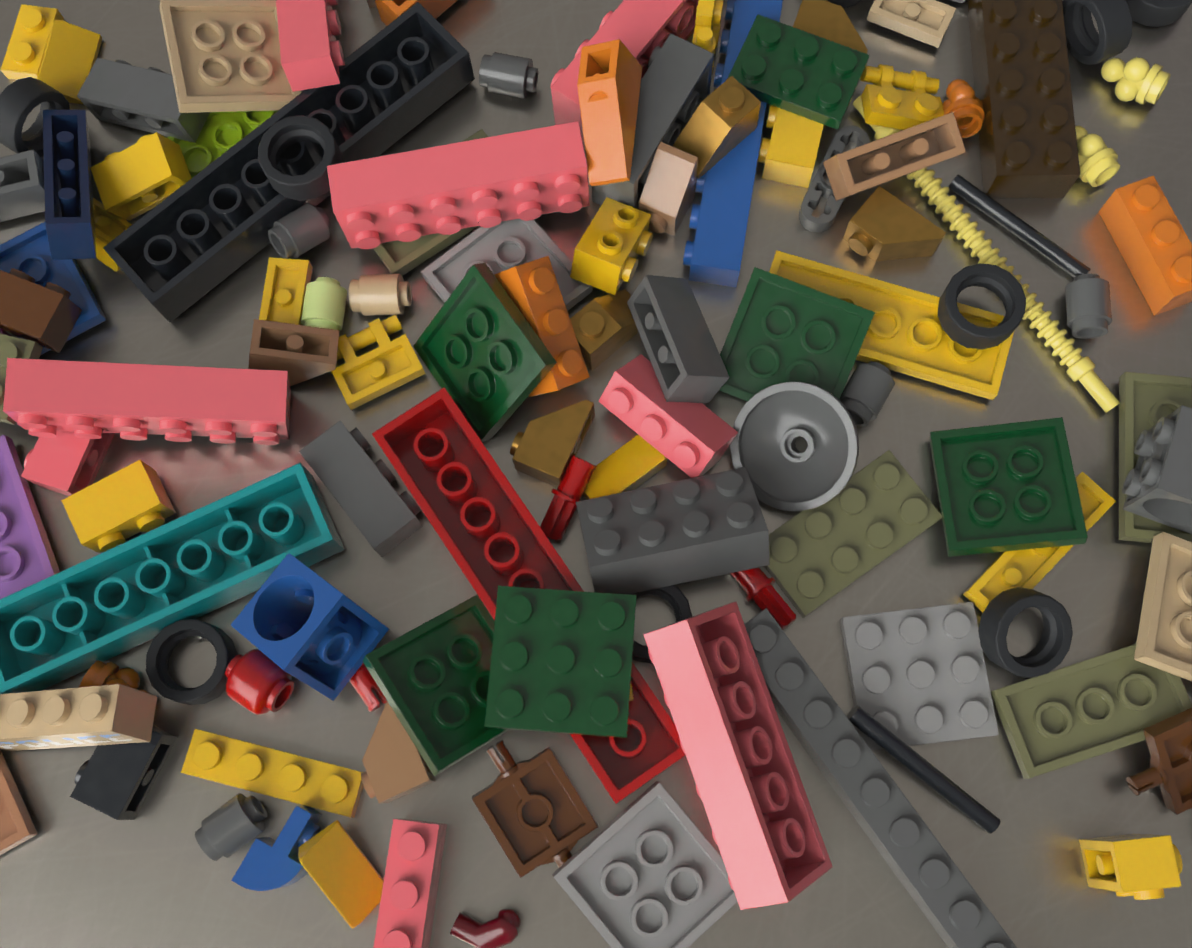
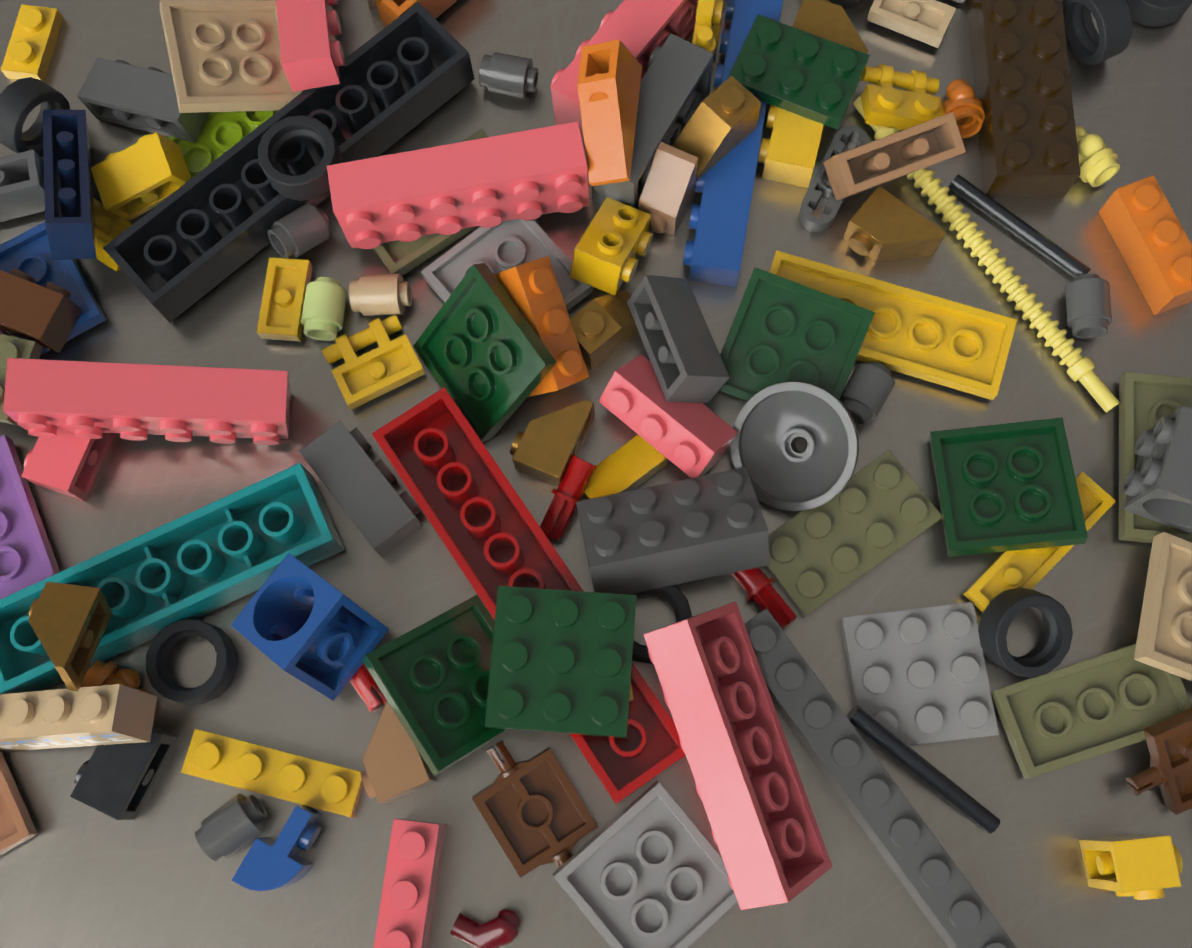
yellow slope [37,19,102,104] -> none
yellow brick [61,460,176,553] -> none
red head [225,649,294,715] -> none
medium nougat slope [248,319,339,386] -> none
yellow slope [298,820,384,929] -> none
black tyre [938,263,1026,350] -> none
light yellow piece [1101,57,1171,105] -> none
none -> pearl gold slope [28,582,112,692]

